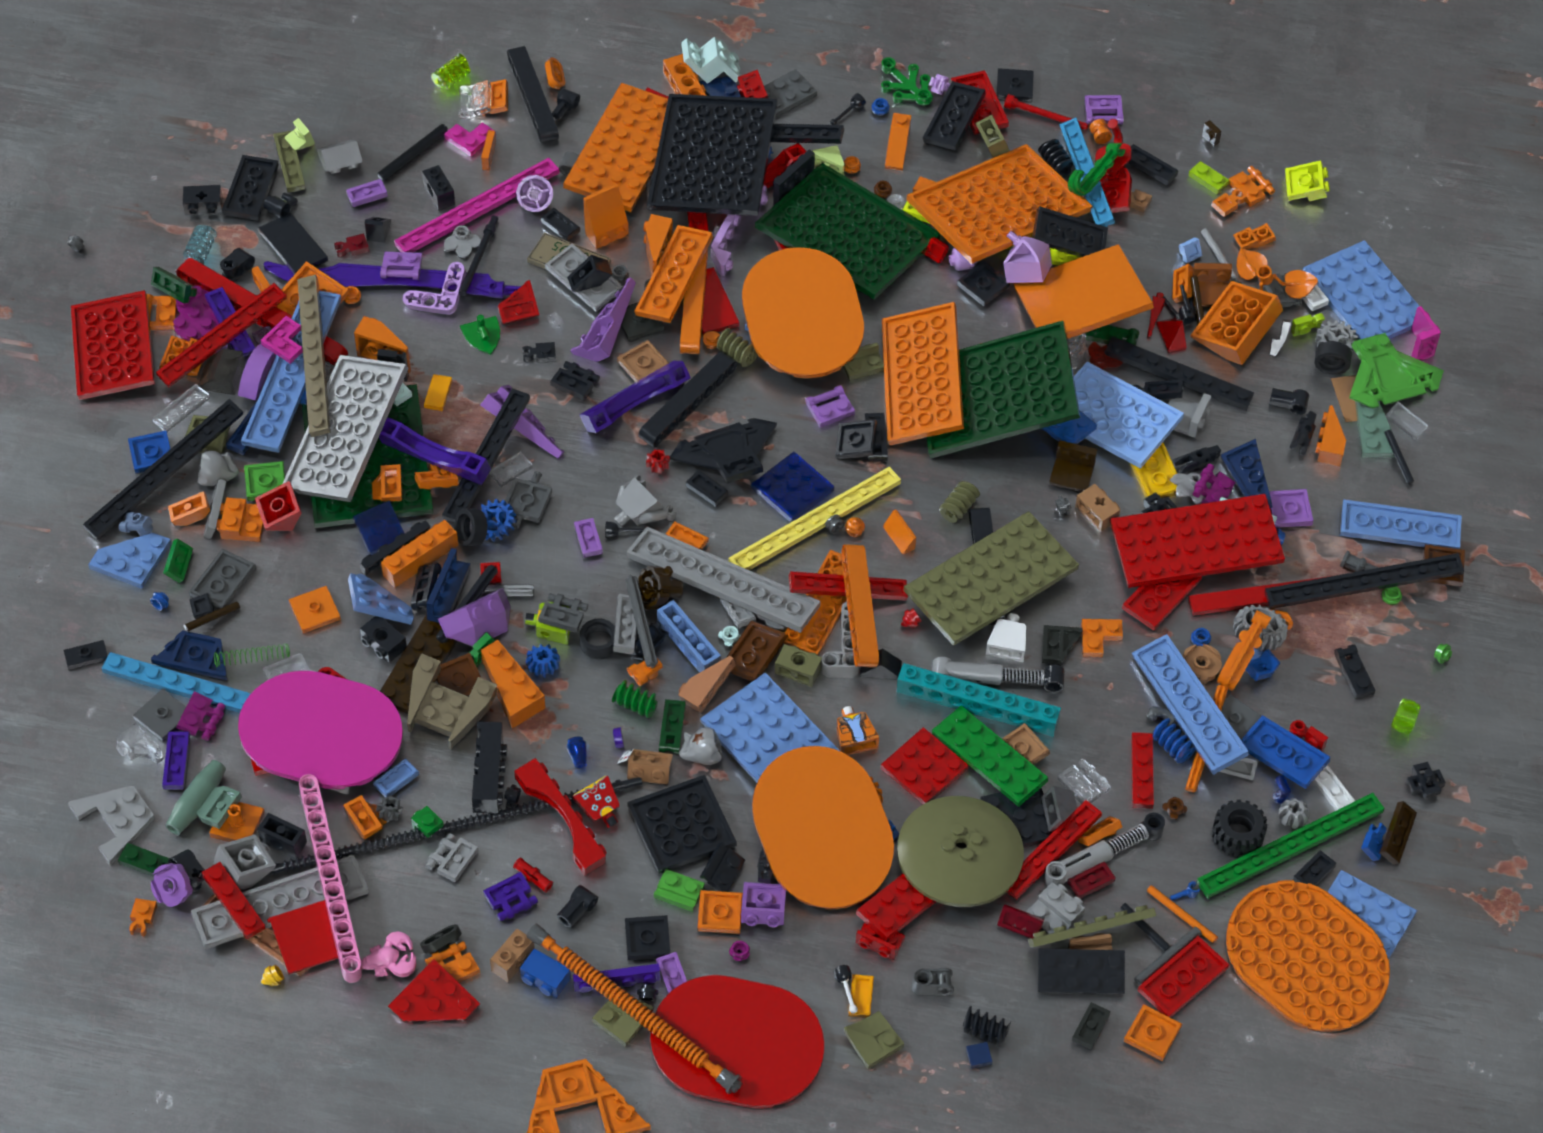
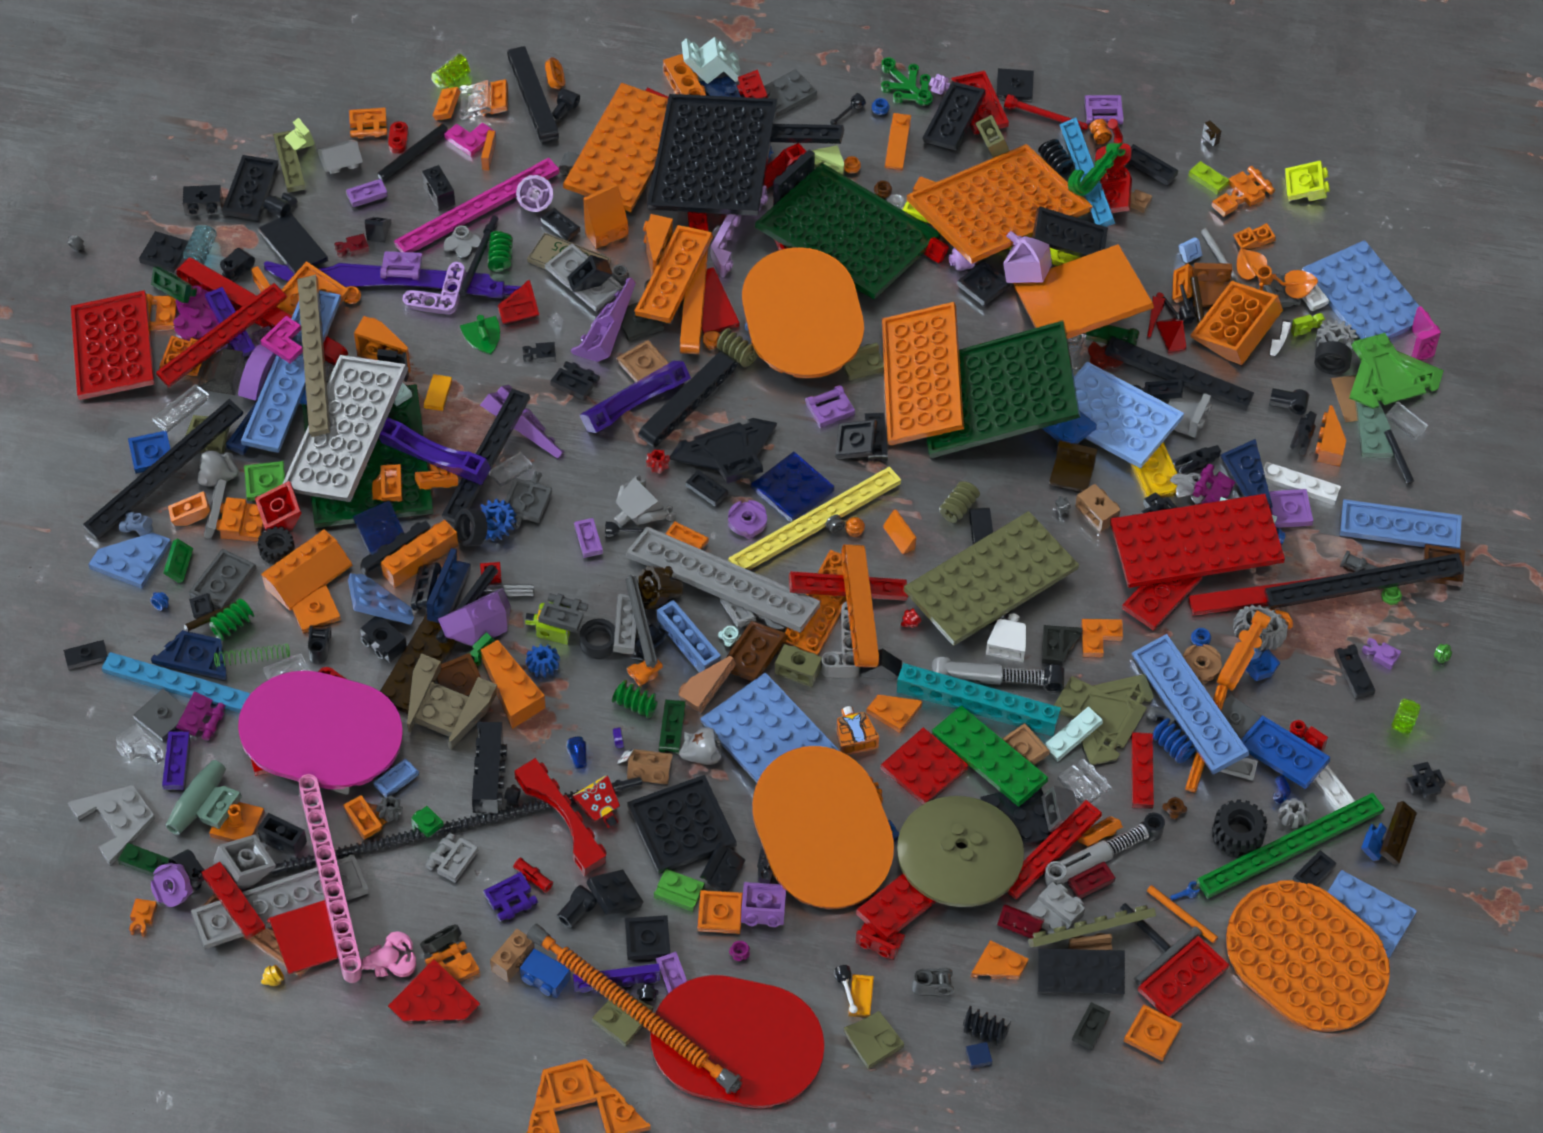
none -> black plate [139,231,190,273]
none -> green piece [209,598,254,641]
none -> black tyre [258,527,295,565]
none -> orange slope [261,529,353,611]
none -> black piece [308,625,332,664]
none -> orange plate [349,108,387,139]
none -> red plate [388,121,409,154]
none -> orange plate [432,87,461,121]
none -> green piece [487,231,513,272]
none -> black plate [586,869,644,916]
none -> medium lavender plate [728,500,767,539]
none -> orange wing [866,694,923,733]
none -> orange wing [971,940,1029,980]
none -> light aqua plate [1044,707,1103,762]
none -> olive plate [1054,674,1154,766]
none -> white plate [1263,462,1341,505]
none -> medium lavender plate [1362,638,1401,670]

